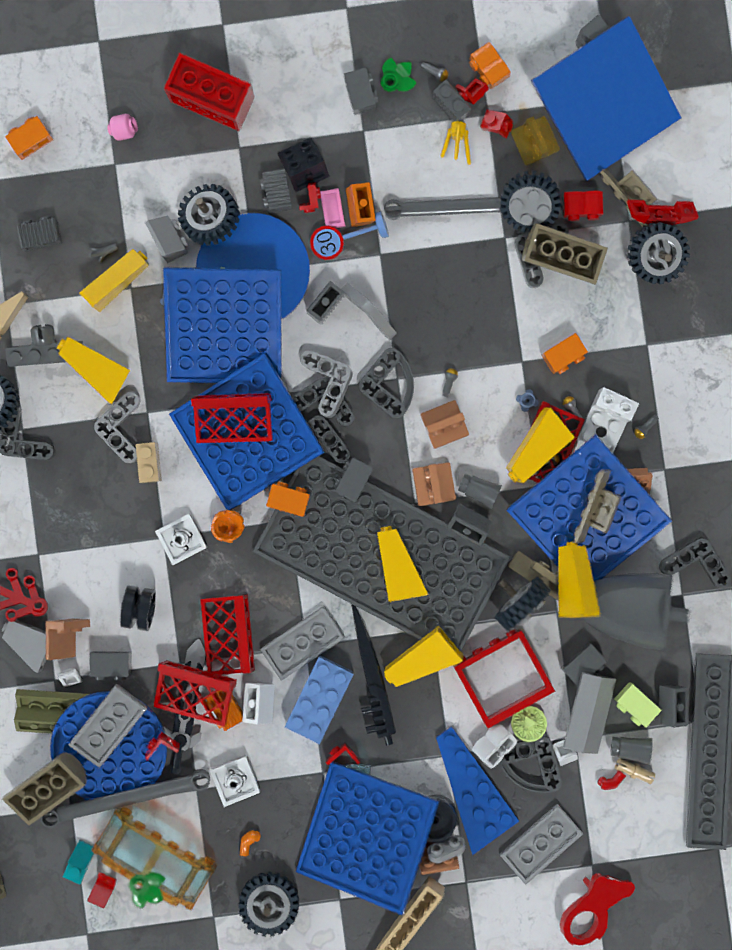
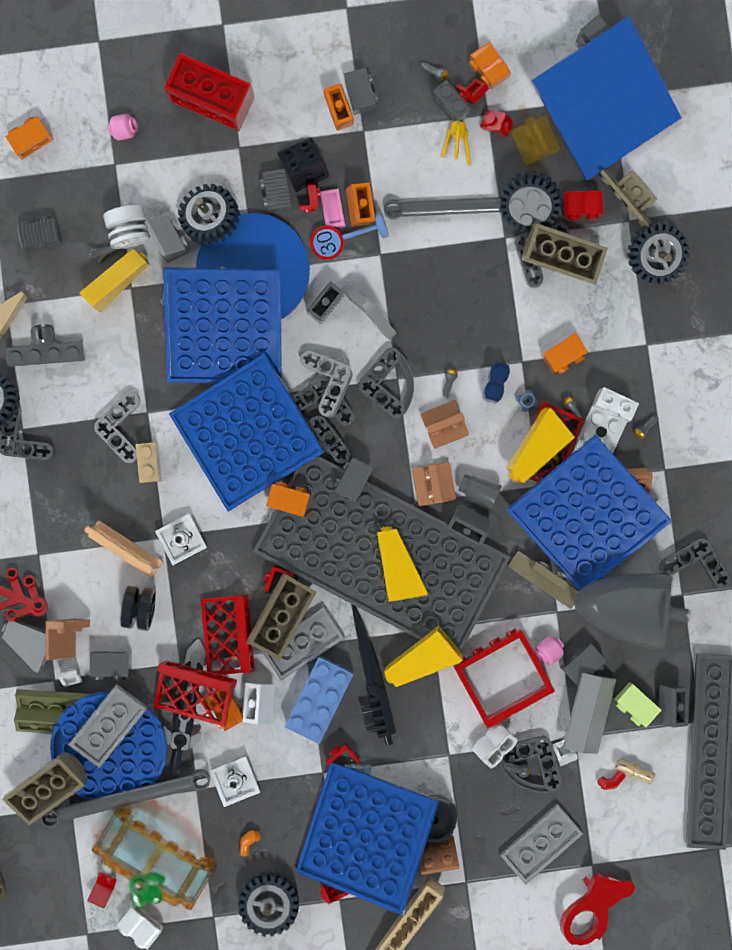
yellow slope [57,337,130,404] -> none
teal slope [63,840,97,885] -> none
red bracket [145,732,180,760] -> none
red fence [191,393,273,443] -> none
orange hair [211,510,245,543] -> none
green plate [381,58,416,92] -> none
light grey plate [427,835,465,863] -> none
blue wing [436,726,519,855] -> none
black wheel [495,577,550,631] -> none
yellowish green wheel [511,706,547,742] -> none
yellow slope [558,542,600,618] -> none
dark tan bracket [574,469,622,544] -> none
dark grey plant [610,737,653,765] -> none
red slope [627,200,699,225] -> none
none -> light nougat fence [84,520,163,578]
none -> white wheel [103,205,150,249]
none -> white brick [117,904,164,950]
none -> dark tan brick [246,574,317,660]
none -> red bracket [264,566,295,592]
none -> red bracket [320,884,349,905]
none -> orange brick [324,84,354,131]
none -> dark blue brick [483,362,510,404]
none -> dark grey piece [504,763,530,778]
none -> bright pink head [535,636,564,665]

